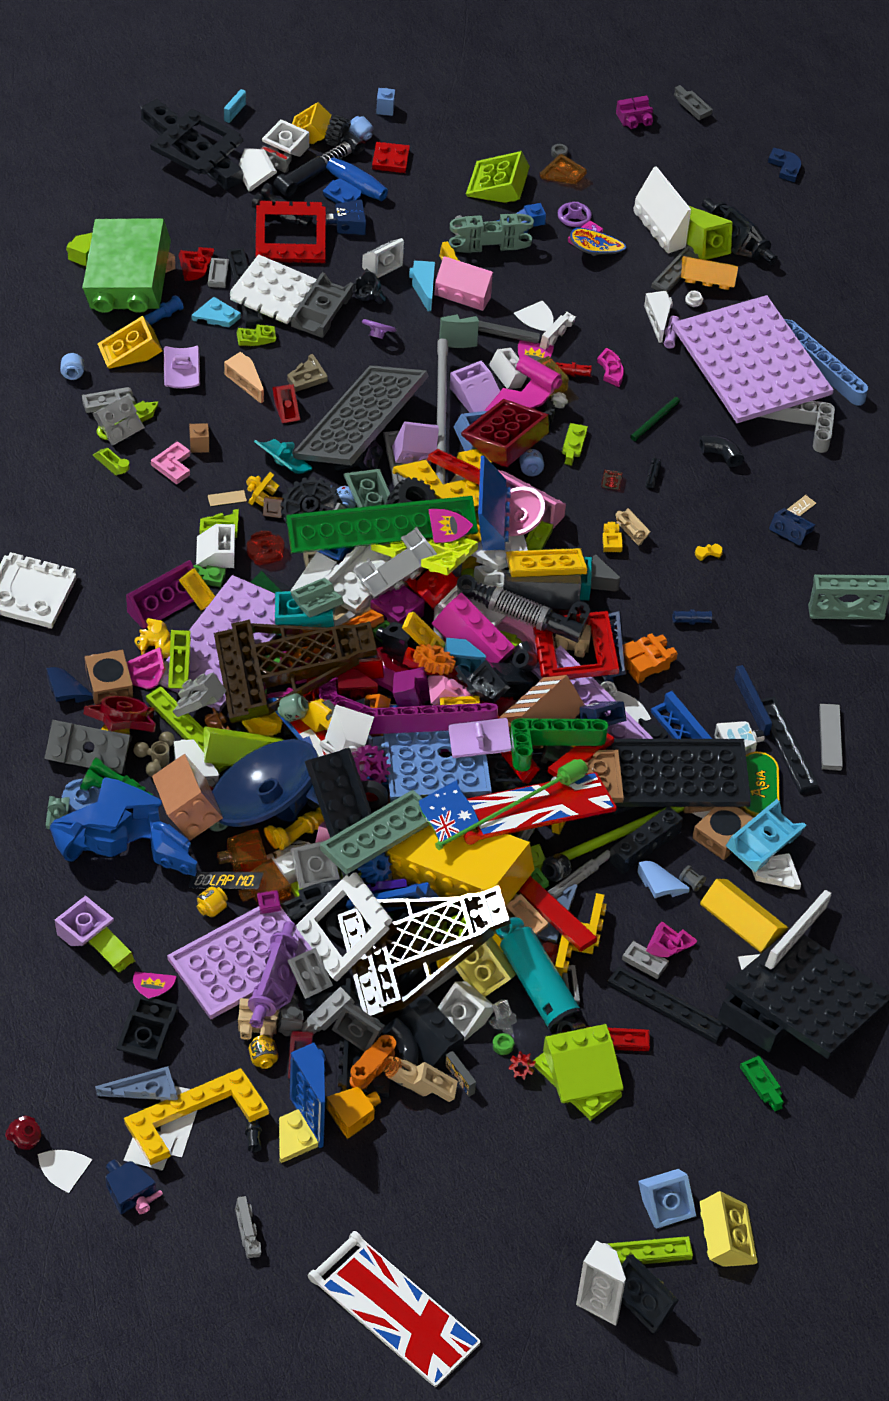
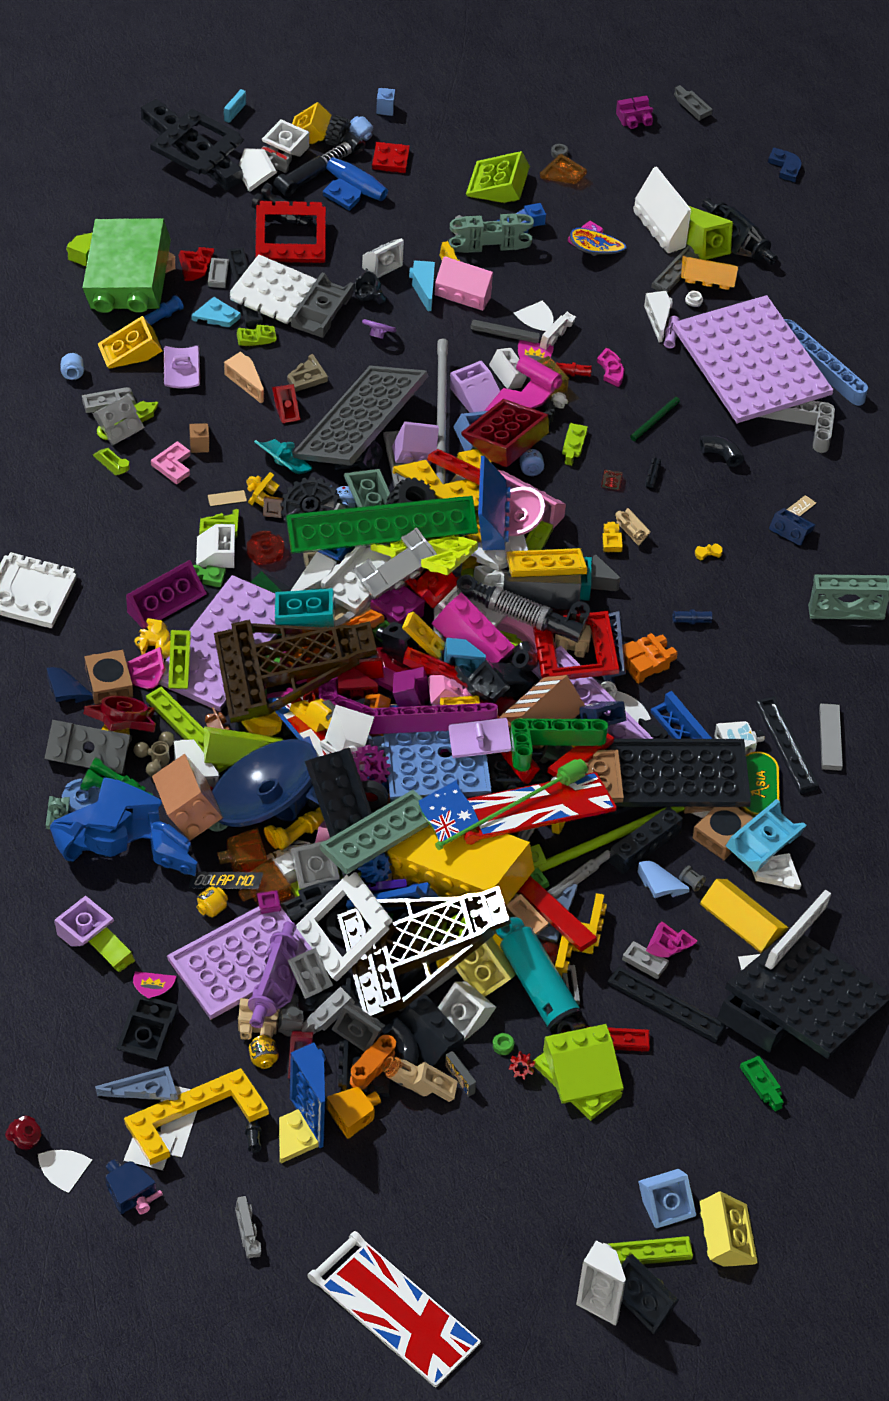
light grey brick [173,672,227,717] -> none
yellow tile [179,568,215,610] -> none
sand green head [278,693,309,722] -> none
sand green slope [291,577,344,618] -> none
dark blue torso [325,200,366,235] -> none
orange gear [413,644,456,675] -> none
dark pink sticker [429,509,473,543] -> none
sand green slope [439,314,479,348] -> none
clear piece [489,1000,517,1036] -> none
black head [541,853,572,882] -> none
medium lavender piece [558,202,592,227] -> none
dark blue tile [734,665,772,736] -> none

